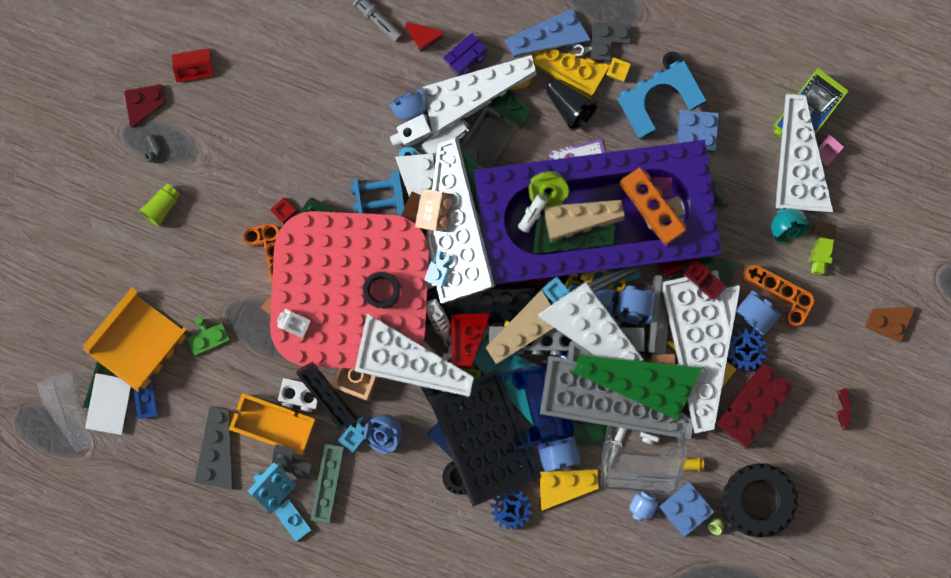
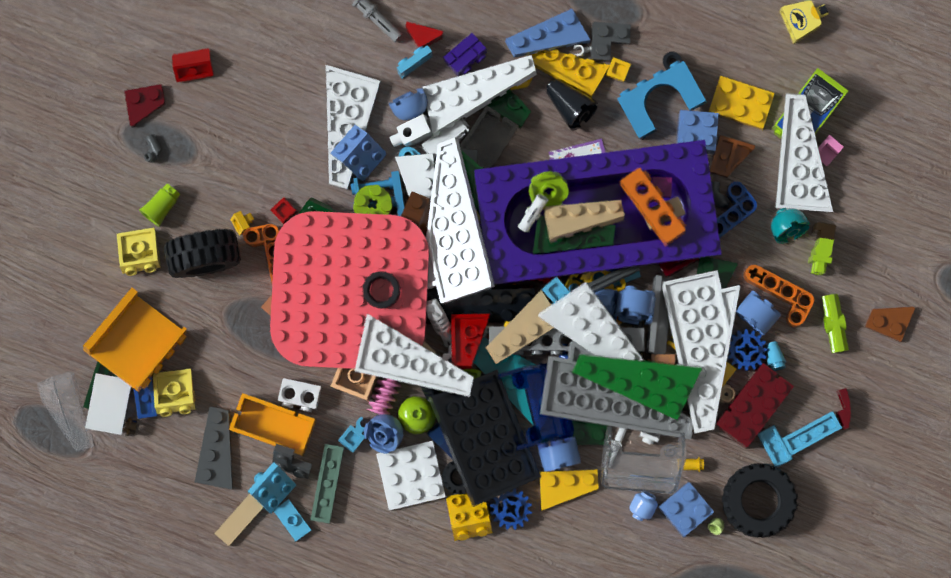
bright green plate [187,316,230,356] -> none
white bracket [277,309,311,338] -> none
black plate [296,362,357,430] -> none
brick [415,189,451,232] -> none
plate [425,251,452,288] -> none
dark red slope [684,260,727,301] -> none
none -> light yellow plate [117,228,161,276]
none -> dark brown plate [123,417,137,436]
none -> light yellow plate [153,369,196,417]
none -> black tyre [164,229,241,278]
none -> tan tile [214,494,264,546]
none -> yellow tile [230,211,254,236]
none -> white wing [326,65,381,190]
none -> medium blue bracket [330,125,386,181]
none -> lime plate [353,185,392,215]
none -> bright pink piece [366,377,401,415]
none -> white plate [376,441,446,510]
none -> medium azure plate [397,45,433,79]
none -> lime cylinder [398,396,436,434]
none -> yellow bracket [446,493,492,541]
none -> yellow plate [708,76,775,130]
none -> dark orange wing [710,135,755,178]
none -> blue beam [716,181,757,239]
none -> tan plate [719,385,736,403]
none -> medium azure plate [757,425,793,467]
none -> medium azure cone [766,341,786,371]
none -> light yellow torso [780,0,828,43]
none -> medium azure plate [782,411,842,456]
none -> lime piece [821,294,849,353]

